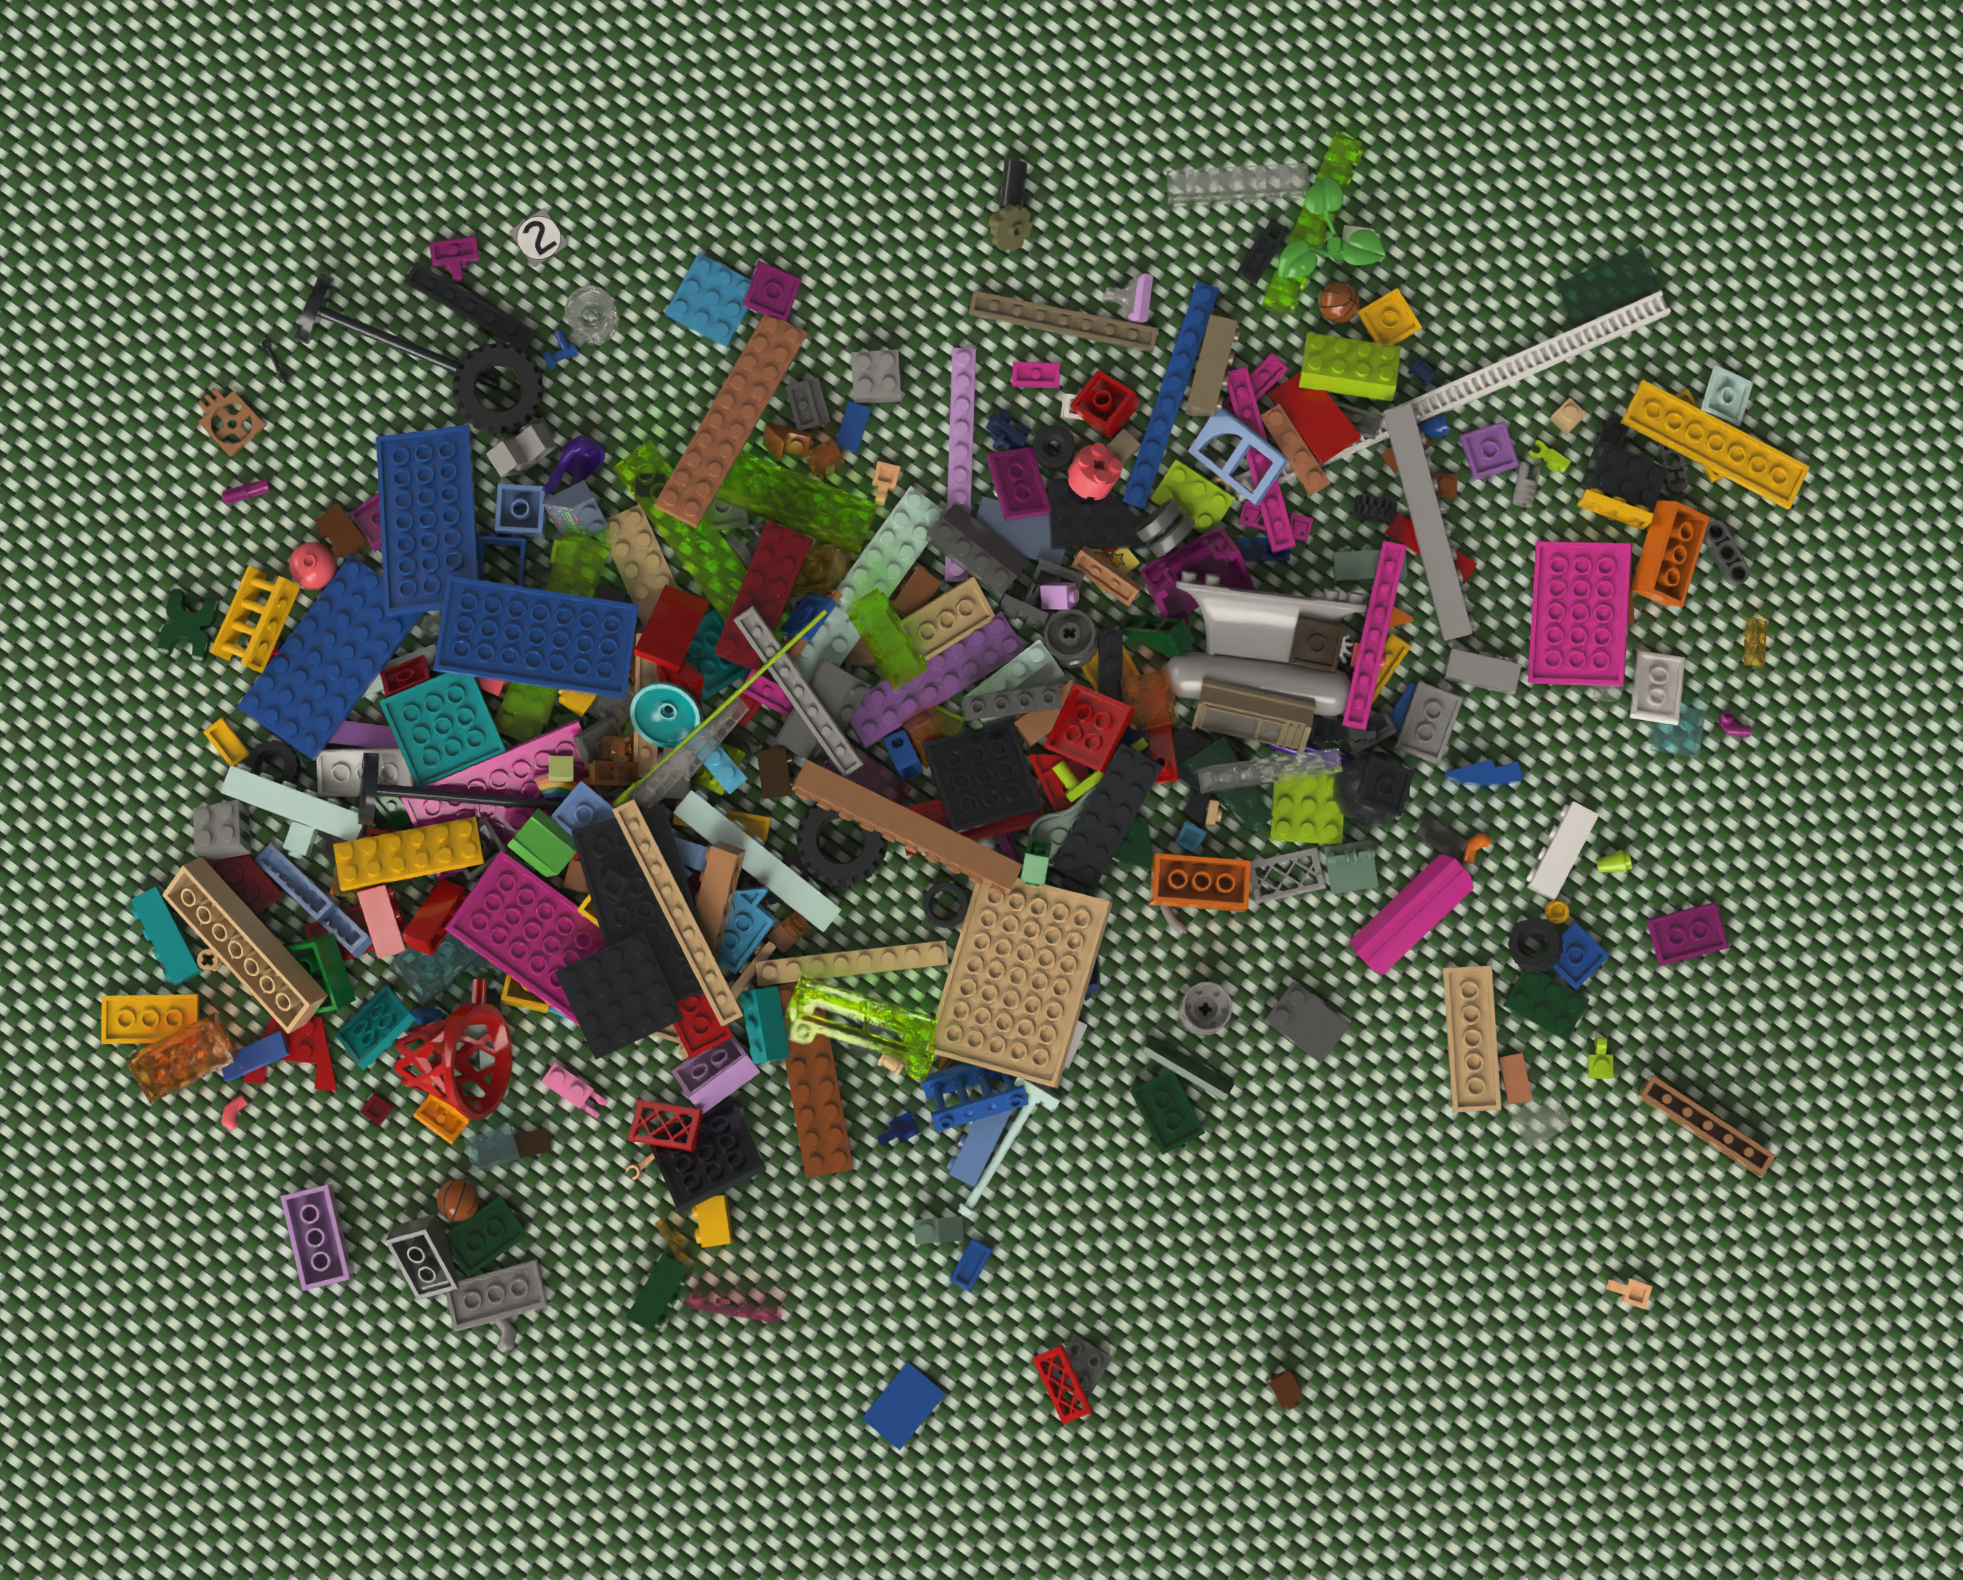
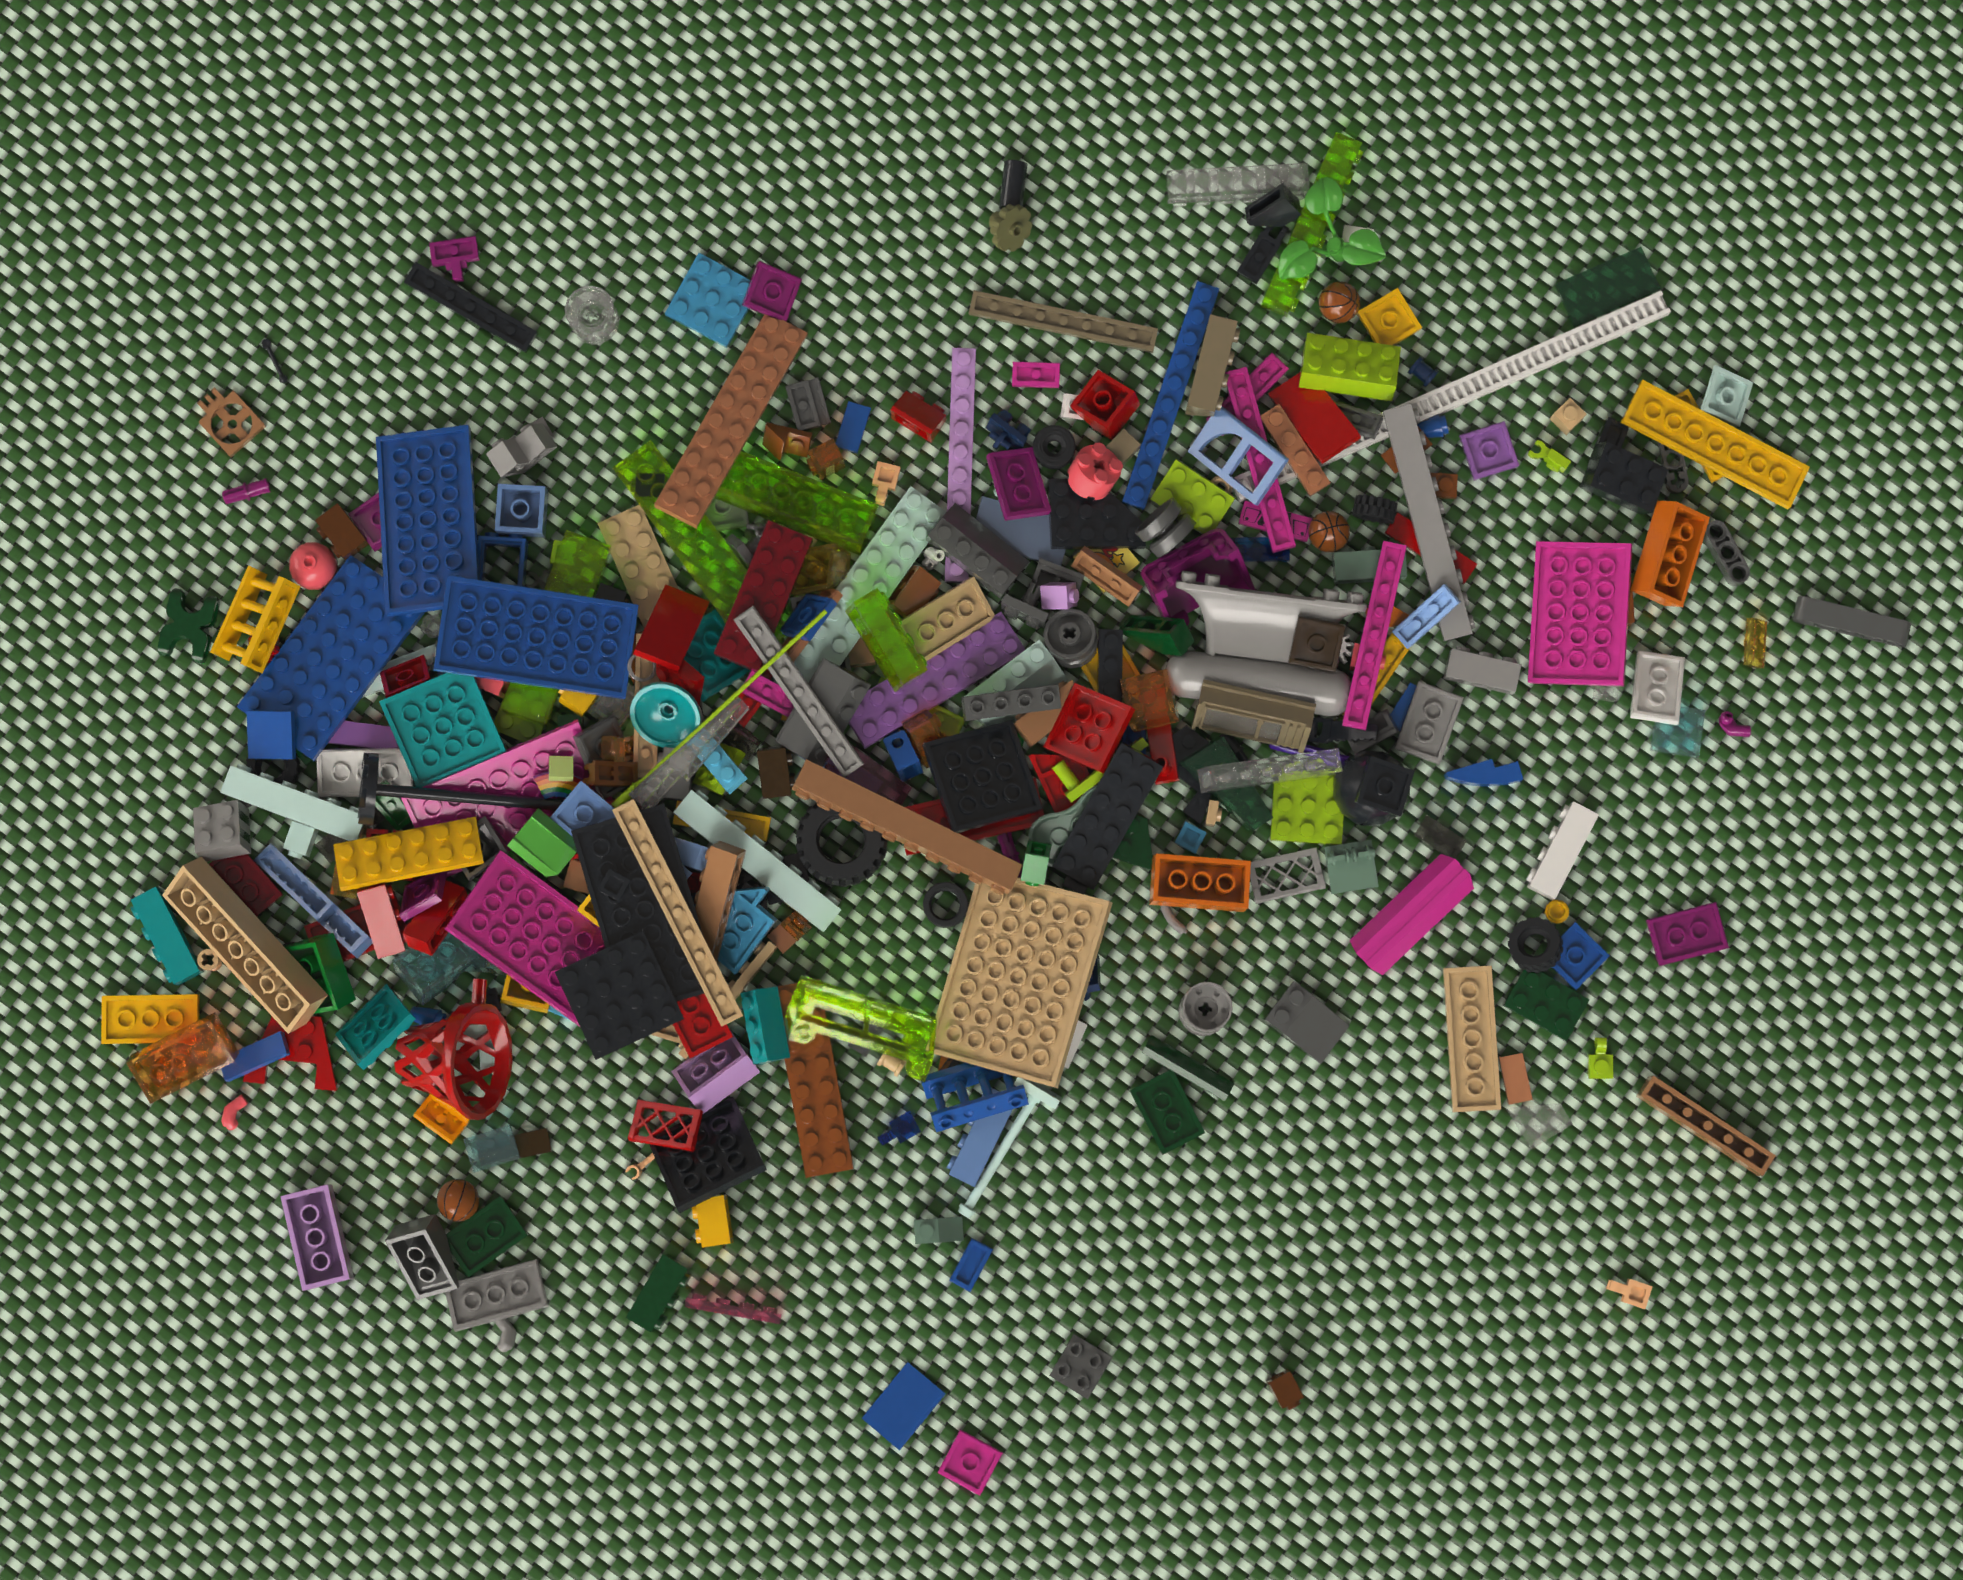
yellow tile [203,717,250,767] -> none
black piece [294,274,500,389] -> none
dark red tile [360,1093,394,1126] -> none
black tyre [452,342,544,435] -> none
sticker [509,209,568,267] -> none
bright pink hinge [541,1062,608,1118] -> none
blue piece [542,330,579,370] -> none
dark purple hair [542,435,605,495] -> none
sand blue slope [542,480,609,539] -> none
clear yellow plate [655,1218,691,1263] -> none
tan plate [755,940,948,986] -> none
light grey brick [851,349,902,404] -> none
red window [1032,1345,1094,1424] -> none
piece [1103,273,1153,324] -> none
orange arm [1462,833,1491,864] -> none
light grey hinge [1512,461,1541,508] -> none
yellow plate [1577,488,1654,530] -> none
lime cone [1596,849,1632,873] -> none
none -> blue tile [247,710,296,759]
none -> magenta tile [399,871,447,922]
none -> light grey piece [627,655,657,682]
none -> red slope [890,391,946,443]
none -> white arm [922,547,945,570]
none -> dark pink tile [937,1429,1003,1496]
none -> black slope [1245,183,1302,227]
none -> dark orange piece [1308,511,1350,552]
none -> light blue tile [1392,584,1461,649]
none -> dark grey beam [1792,596,1911,647]

